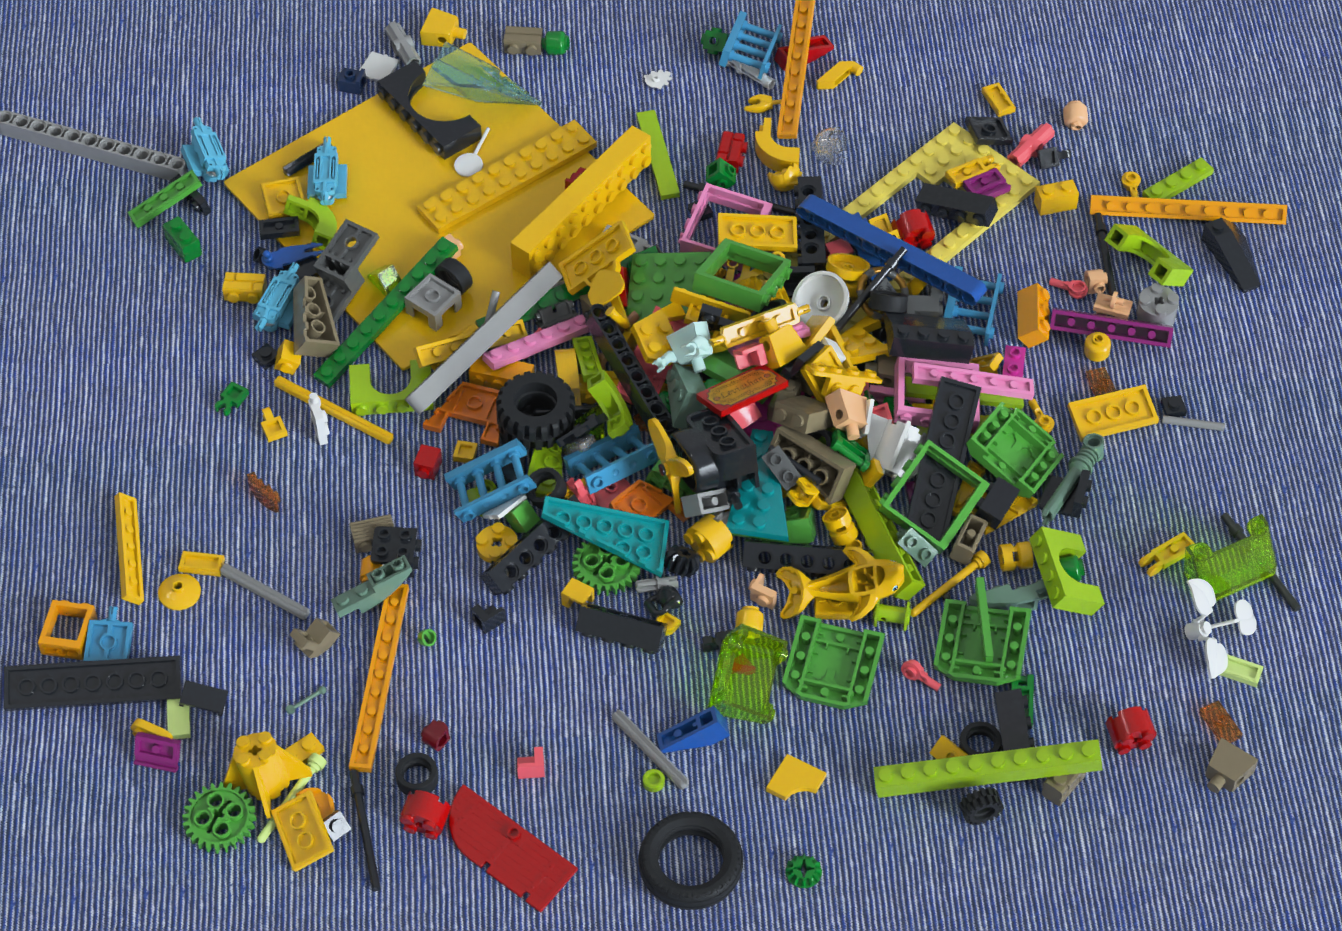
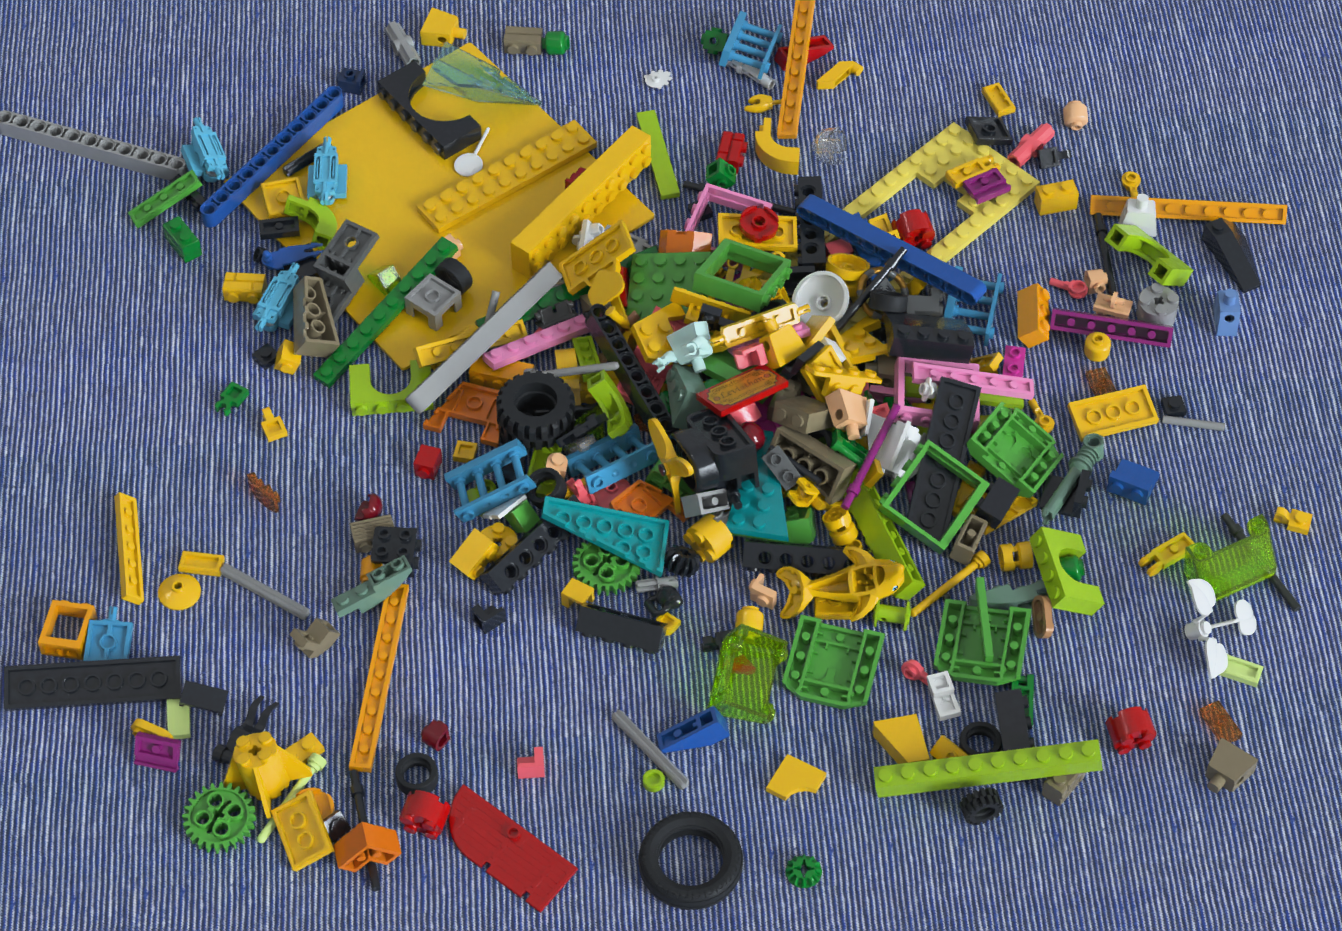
yellow axle [274,376,394,444] -> none
sand green hinge [286,686,326,714] -> none
white plate [308,393,330,445] -> none
white piece [359,51,400,82] -> none
bright green hinge [417,629,437,646] -> none
yellow hair [767,163,802,192] -> none
sand green hinge [897,527,939,568] -> none
black brick [915,183,998,227] -> none
lime plate [1142,157,1214,199] -> none
none -> blue beam [200,86,344,228]
none -> black flag [212,695,280,764]
none -> orange brick [333,822,402,872]
none -> dark red hair [354,493,383,521]
none -> yellow brick [449,528,500,581]
none -> light grey piece [523,362,619,378]
none -> light nougat plate [546,453,568,479]
none -> white hips [572,219,604,250]
none -> orange brick [658,229,712,253]
none -> red plate [739,205,779,244]
none -> dark red hair [740,421,765,451]
none -> magenta bar [841,403,901,510]
none -> yellow slope [872,714,930,764]
none -> white plate [919,377,937,402]
none -> white slope [927,671,961,721]
none -> medium nougat plate [1032,595,1054,638]
none -> blue bracket [1106,459,1160,506]
none -> white torso [1119,194,1157,237]
none -> medium blue torso [1213,289,1241,336]
none -> yellow plate [1273,507,1313,535]

